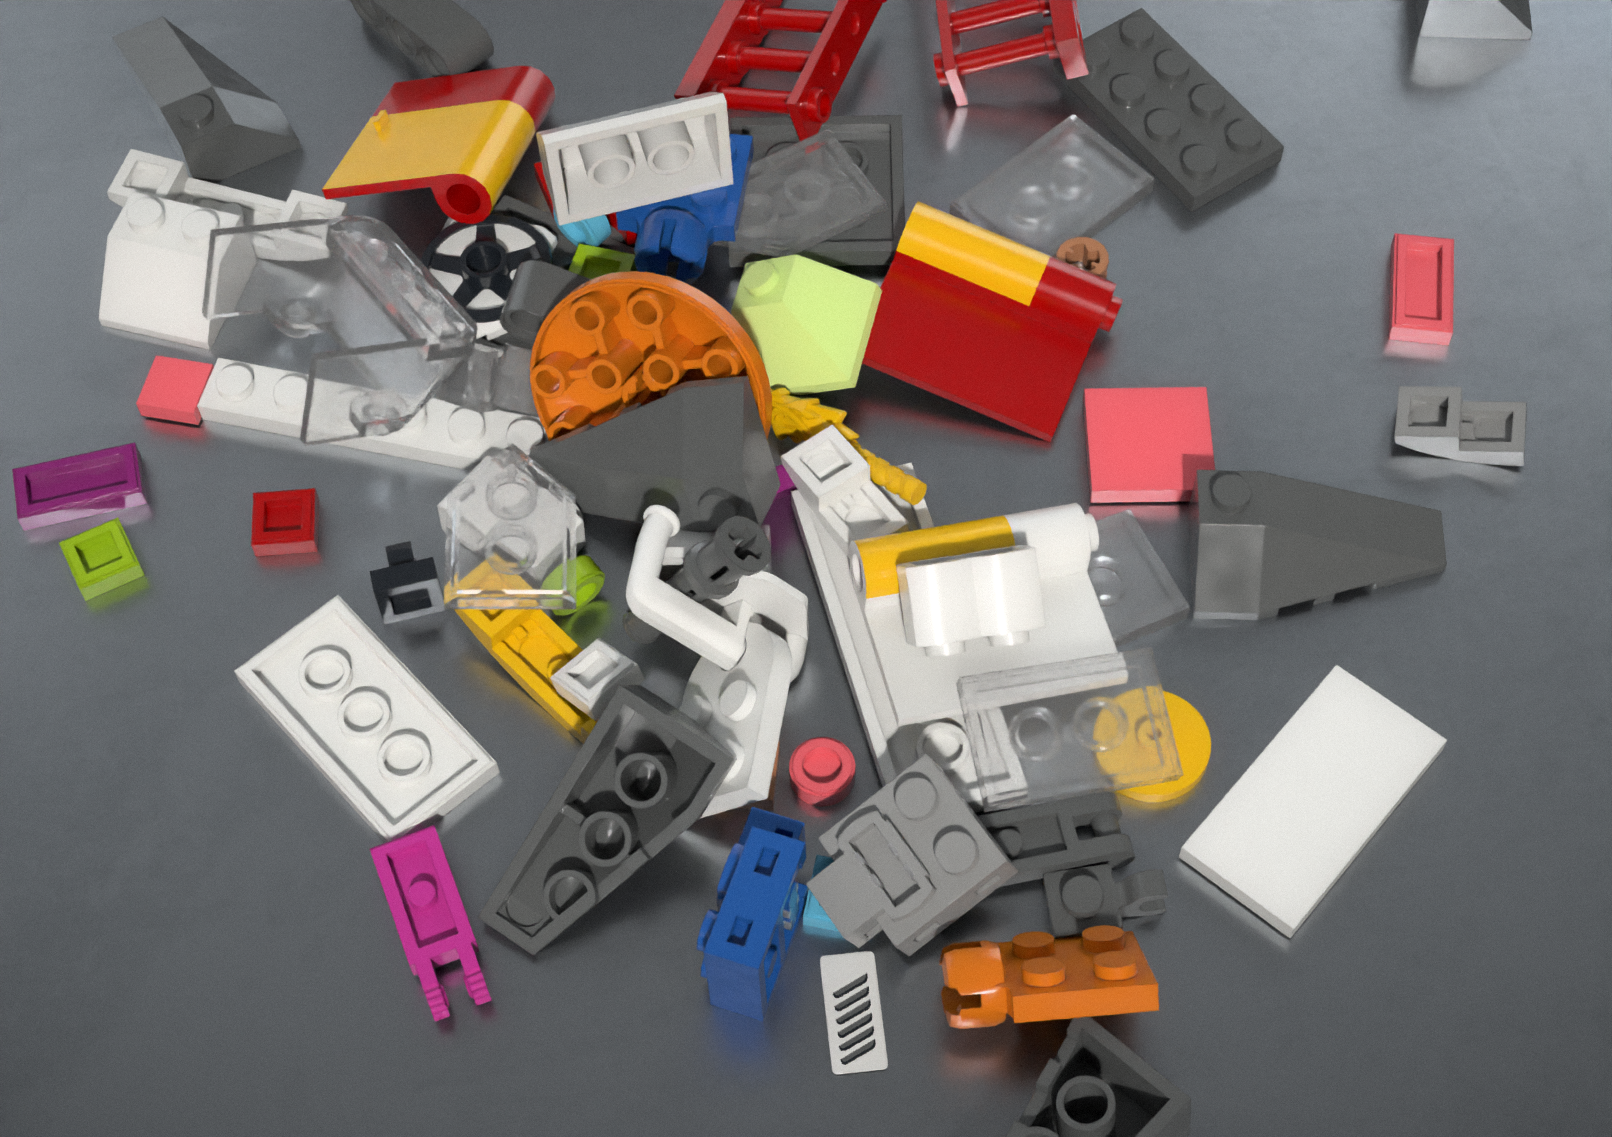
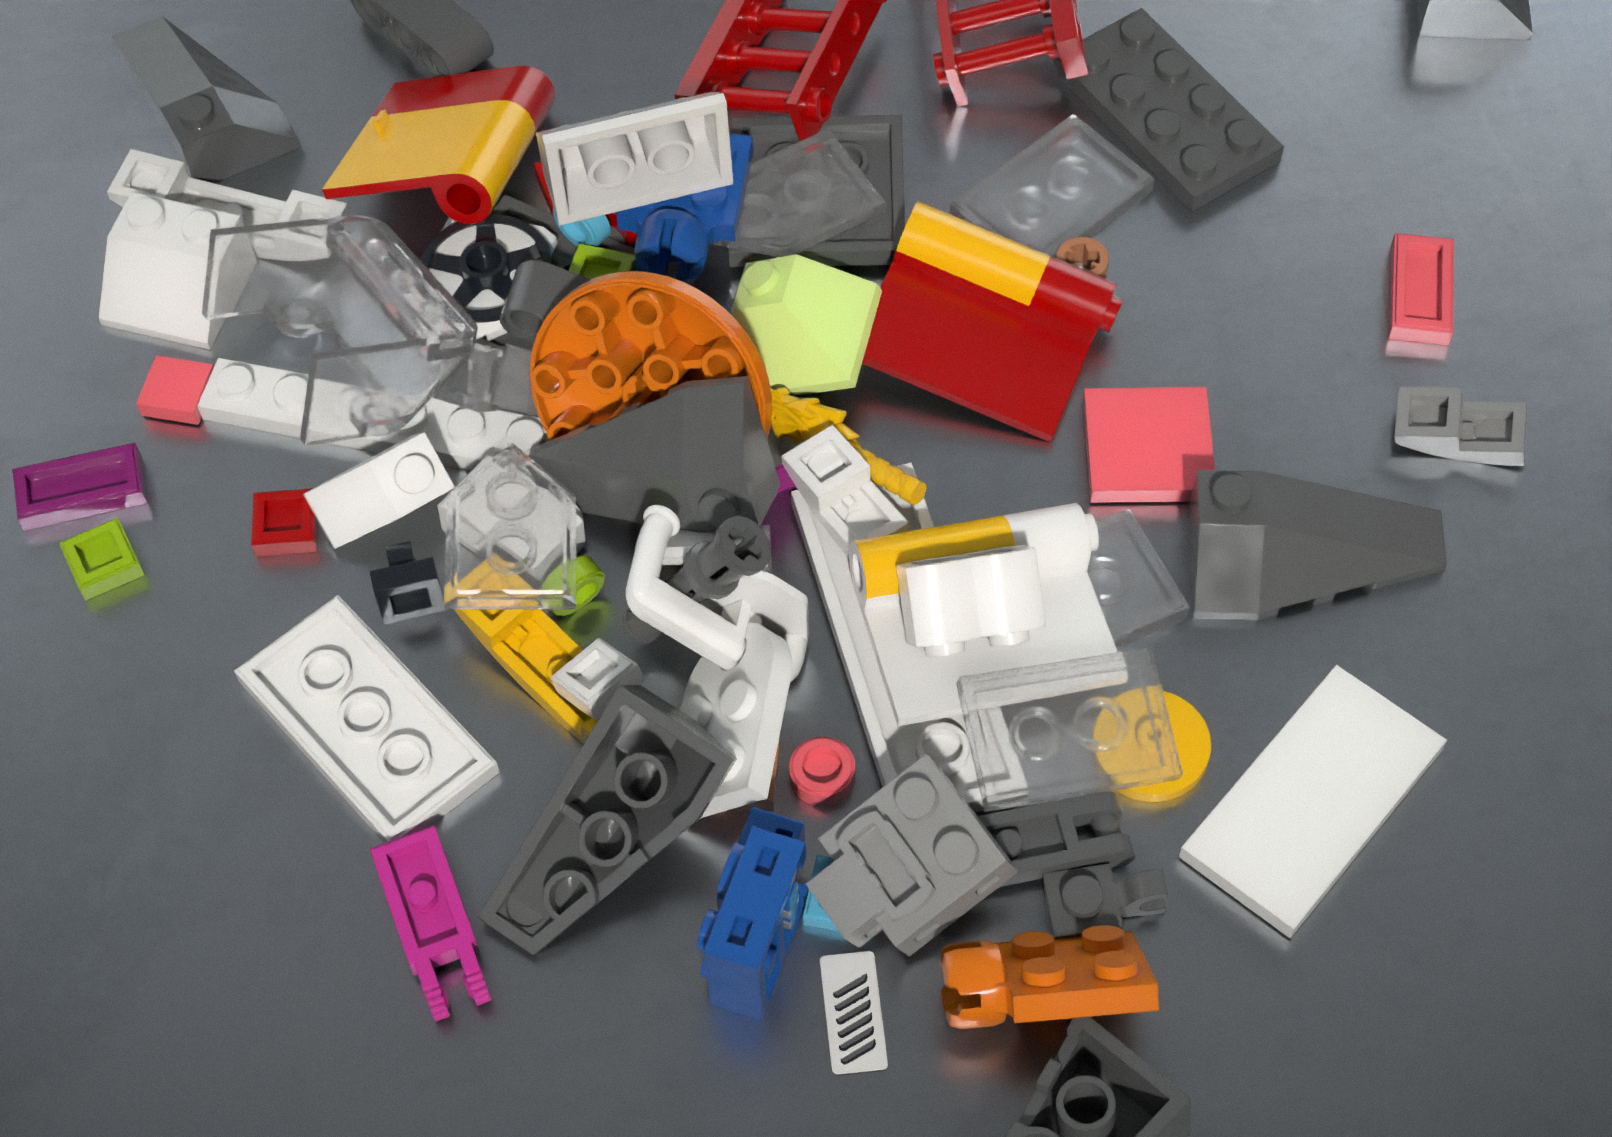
none -> white slope [303,432,455,549]

